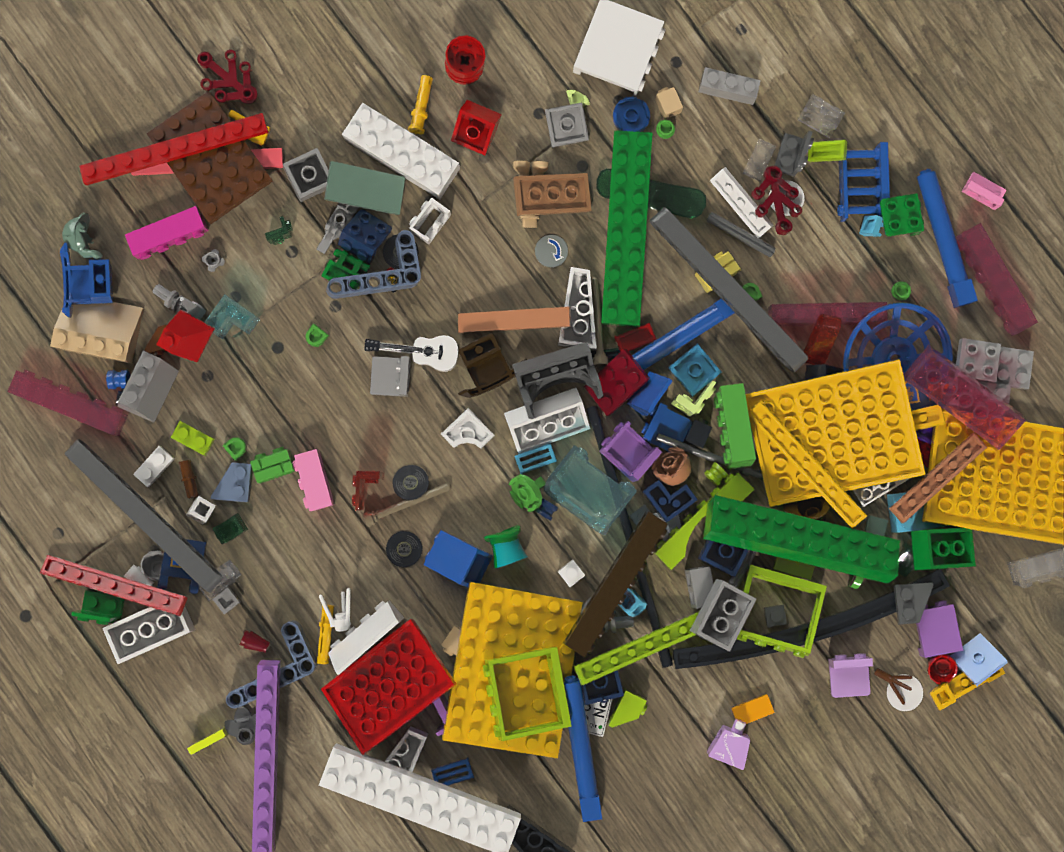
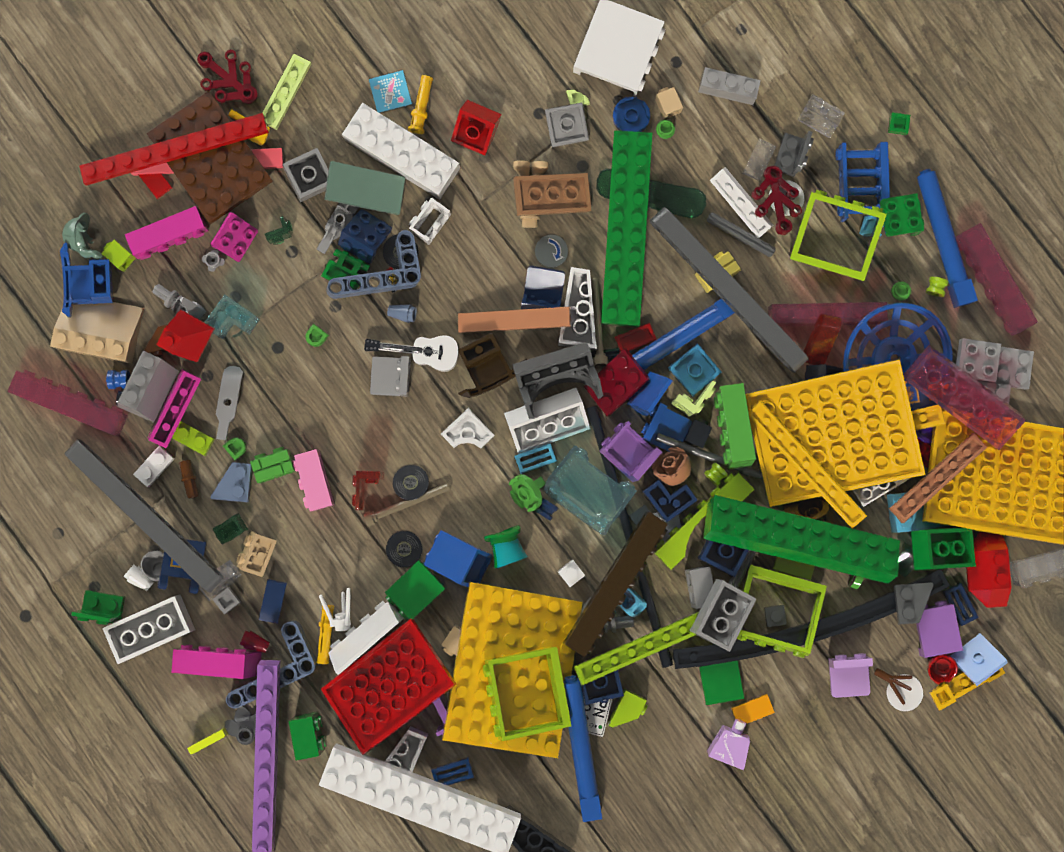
tile [40,555,188,617] -> none
white brick [186,496,216,525] -> none
red wheel [445,35,486,85] -> none
bright green tile [742,283,763,301] -> none
lime tile [808,140,847,162] -> none
sand green tile [864,515,888,536] -> none
bright pink panel [962,172,1006,210] -> none
none -> lime brick [101,240,136,272]
none -> red tile [138,173,172,199]
none -> dark pink brick [147,369,201,448]
none -> dark pink wedge [171,645,262,679]
none -> dark pink bracket [211,212,258,262]
none -> light grey piece [216,366,243,440]
none -> tan bracket [236,531,277,577]
none -> dark blue slope [259,579,287,624]
none -> yellowish green plate [263,54,311,130]
none -> green brick [288,711,327,761]
none -> medium azure sticker [369,70,412,113]
none -> green panel [385,560,446,620]
none -> sand blue cone [387,304,417,323]
none -> dark blue bracket [521,266,565,310]
none -> green tile [699,661,744,705]
none -> lime window [790,189,887,281]
none -> green plate [888,112,911,135]
none -> lime wheel [926,277,948,297]
none -> dark blue tile [942,583,979,626]
none -> red wedge [966,531,1012,608]

